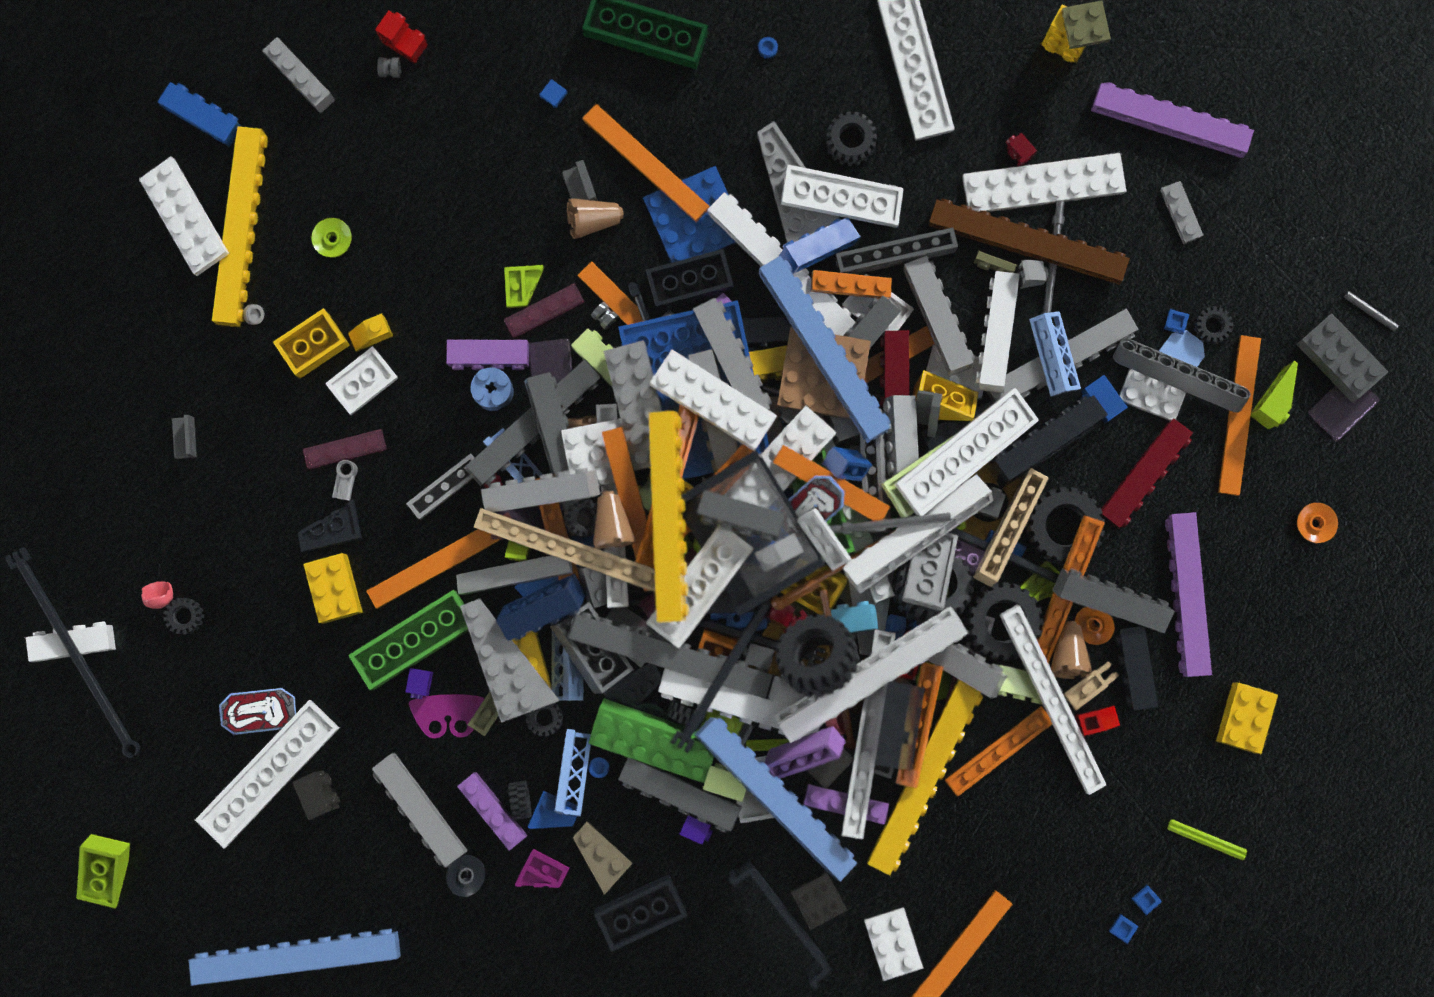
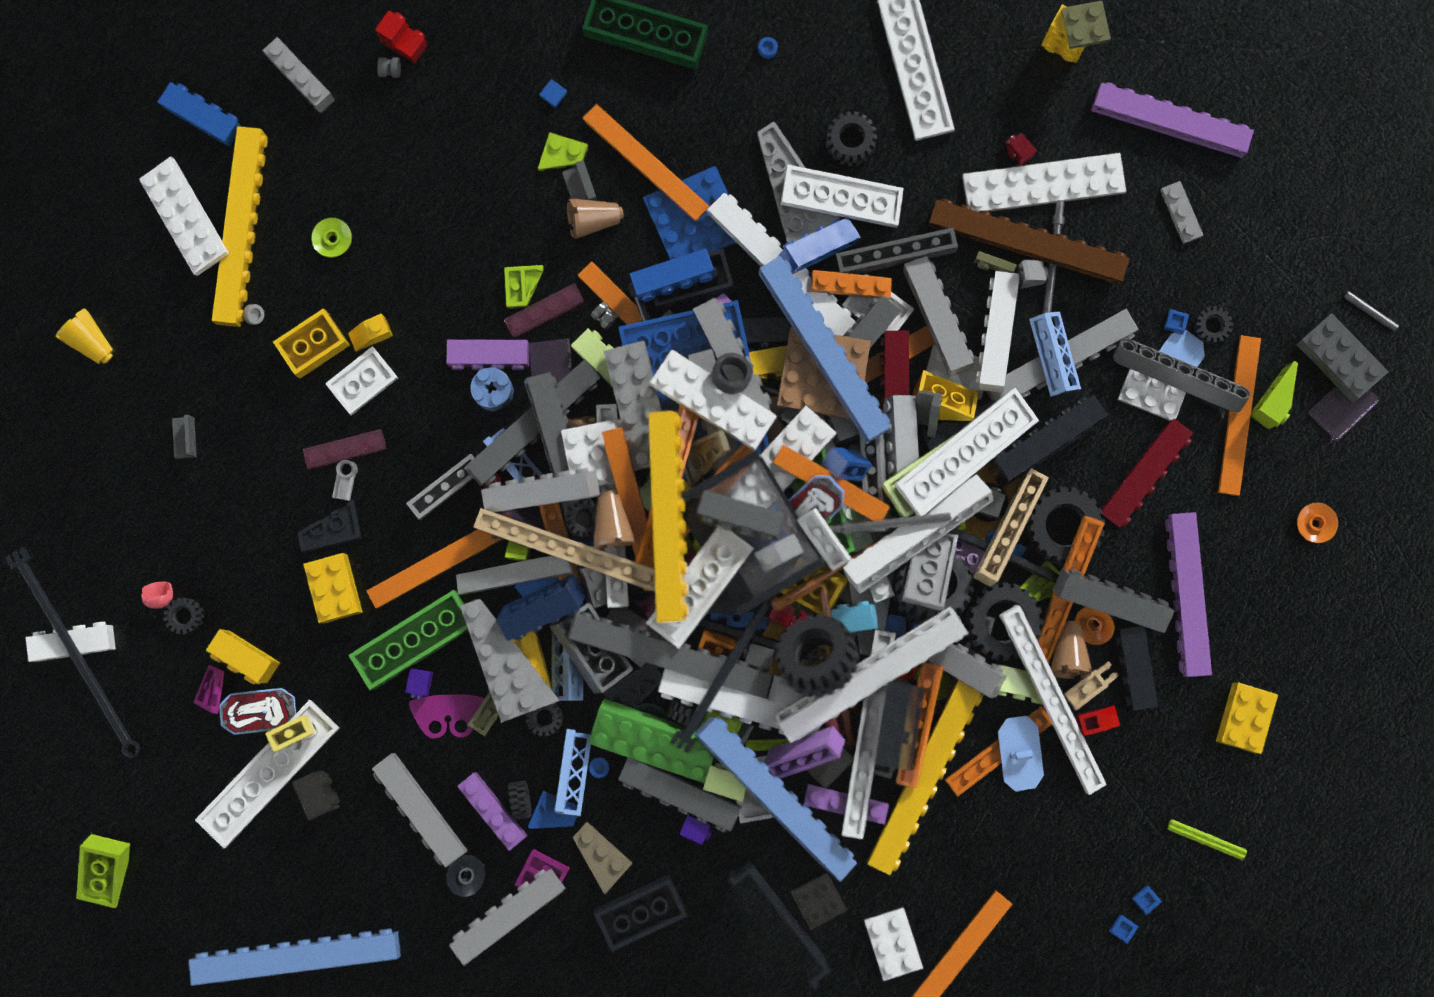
blue brick [1081,375,1128,424] -> none
none -> yellow cone [56,309,113,364]
none -> magenta wing [194,665,225,714]
none -> yellow brick [206,629,280,684]
none -> light yellow brick [265,715,317,752]
none -> light grey brick [449,868,565,965]
none -> lime wing [538,133,588,171]
none -> blue brick [630,248,715,302]
none -> dark tan wing [684,430,730,488]
none -> black tyre [711,353,753,395]
none -> light blue shield [998,716,1044,791]

